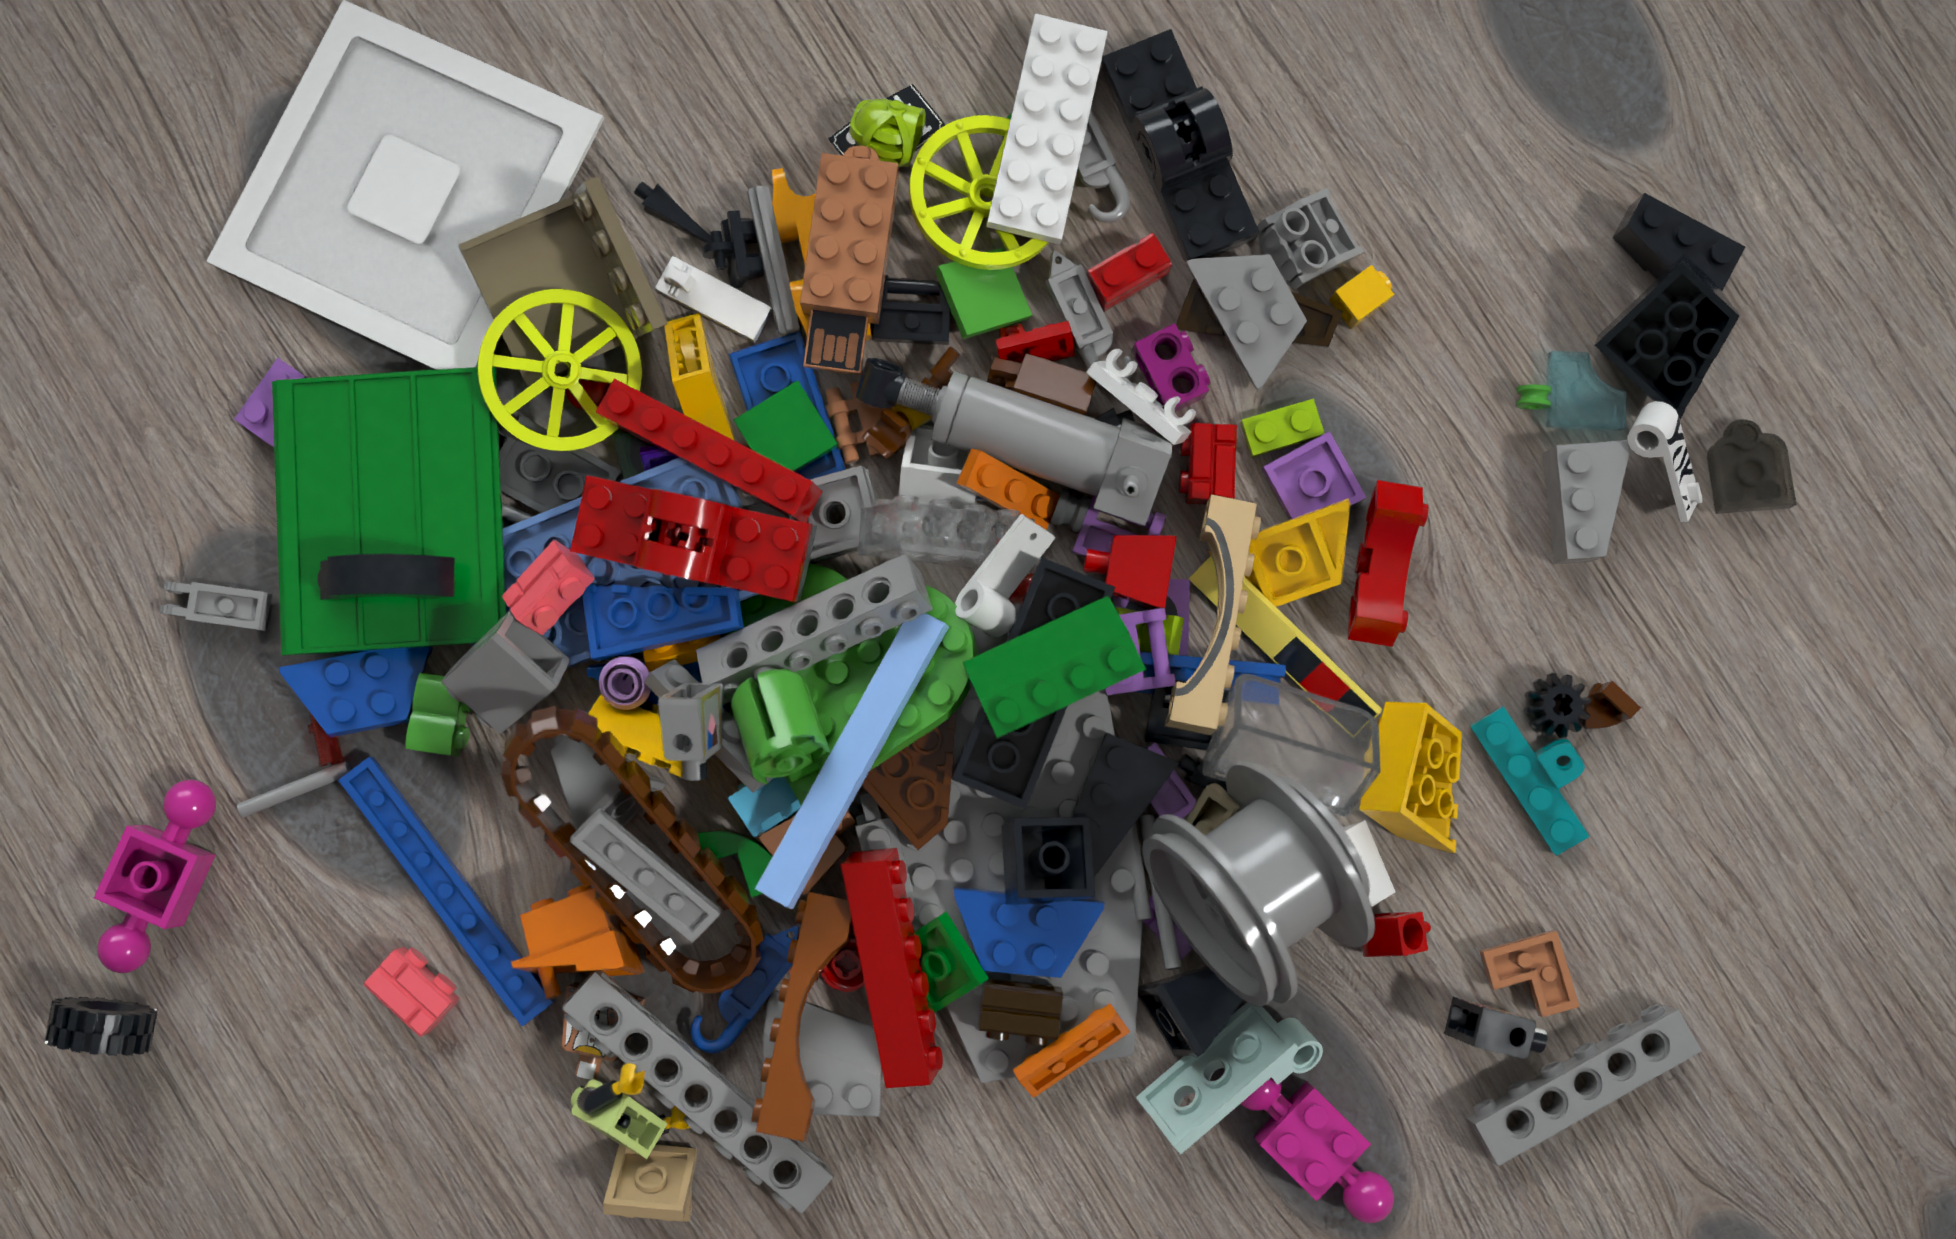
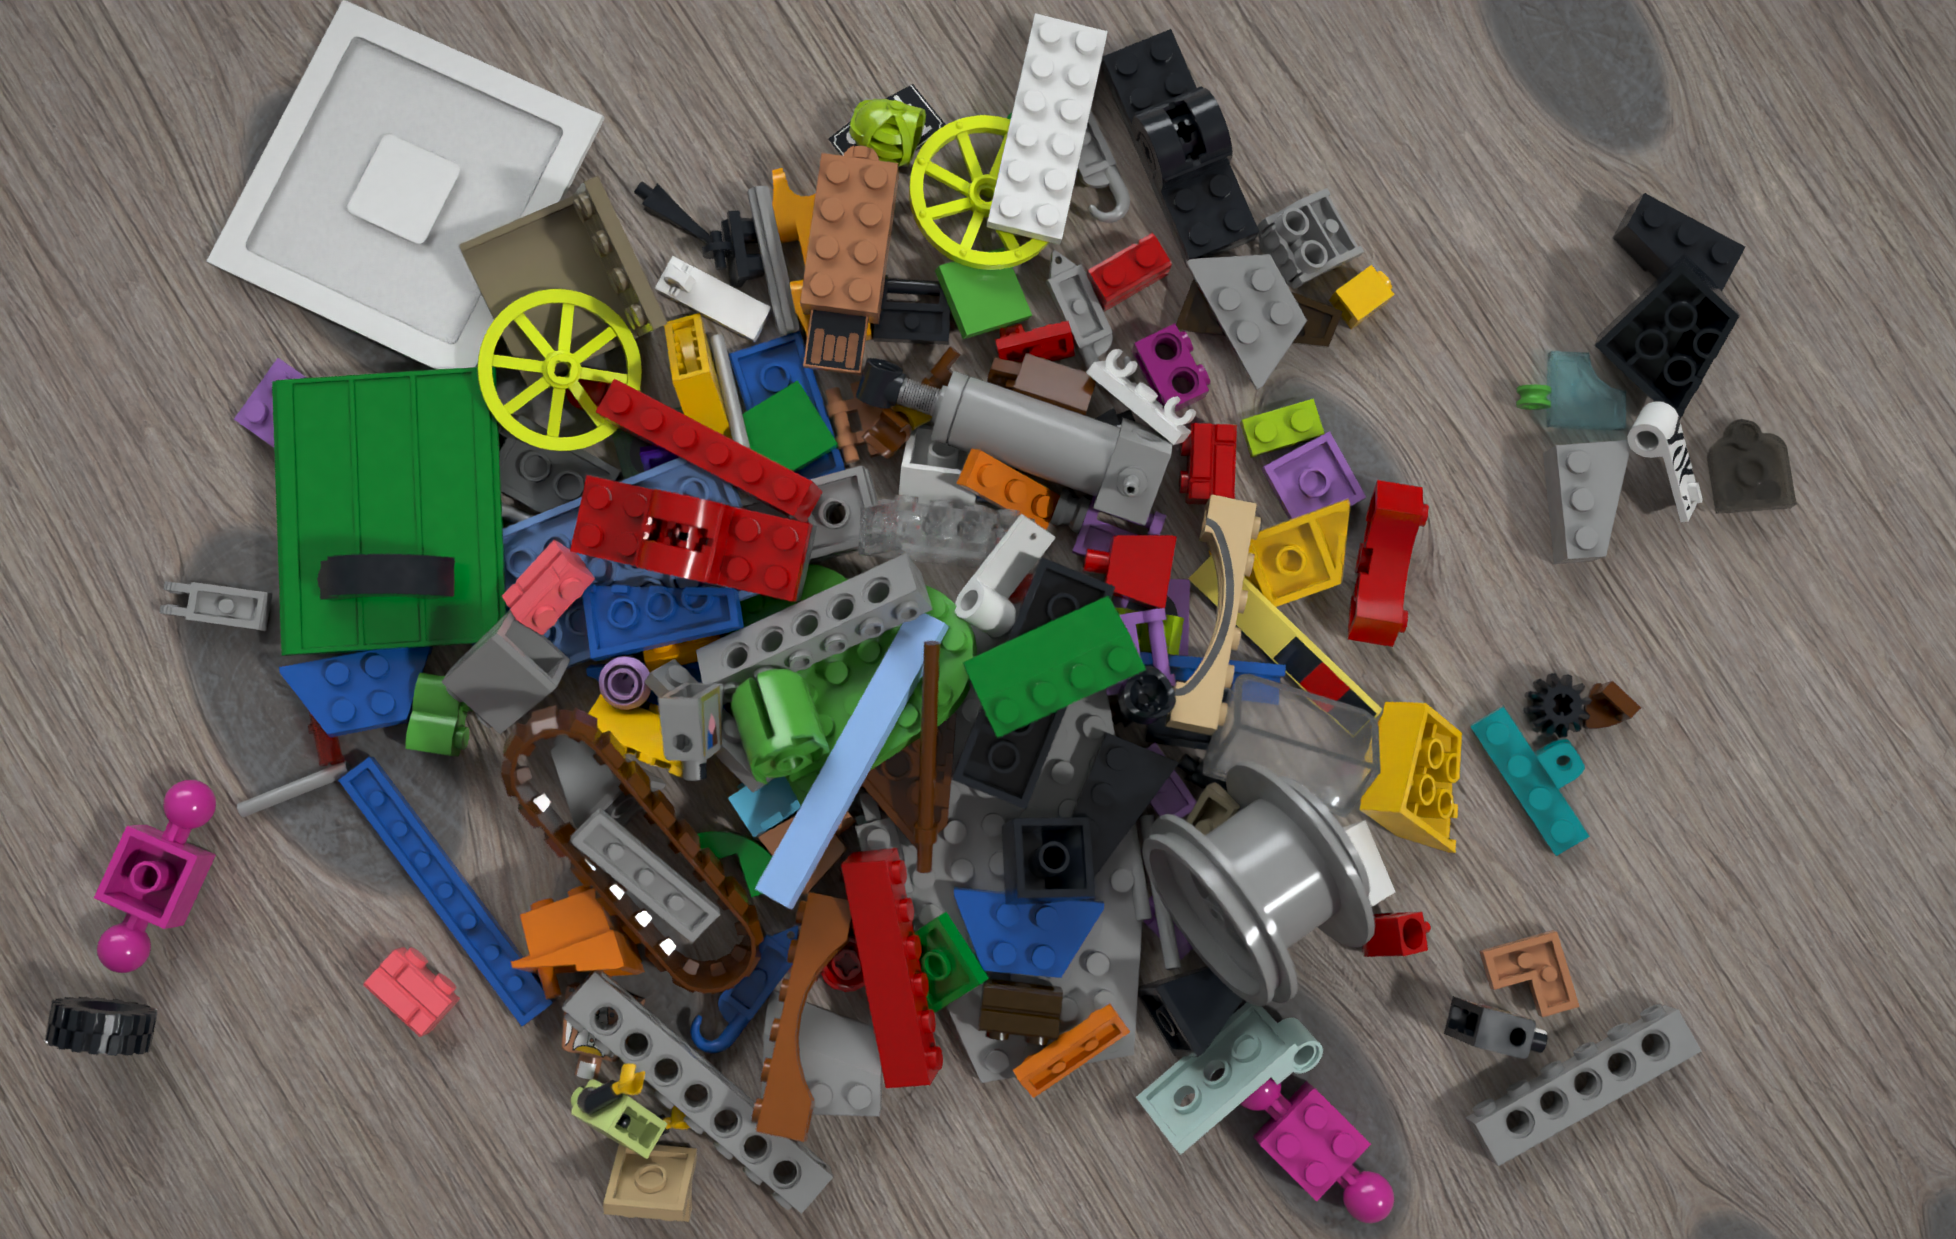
none -> light grey bar [709,334,751,449]
none -> reddish brown bar [913,640,940,873]
none -> black piece [1112,666,1176,727]

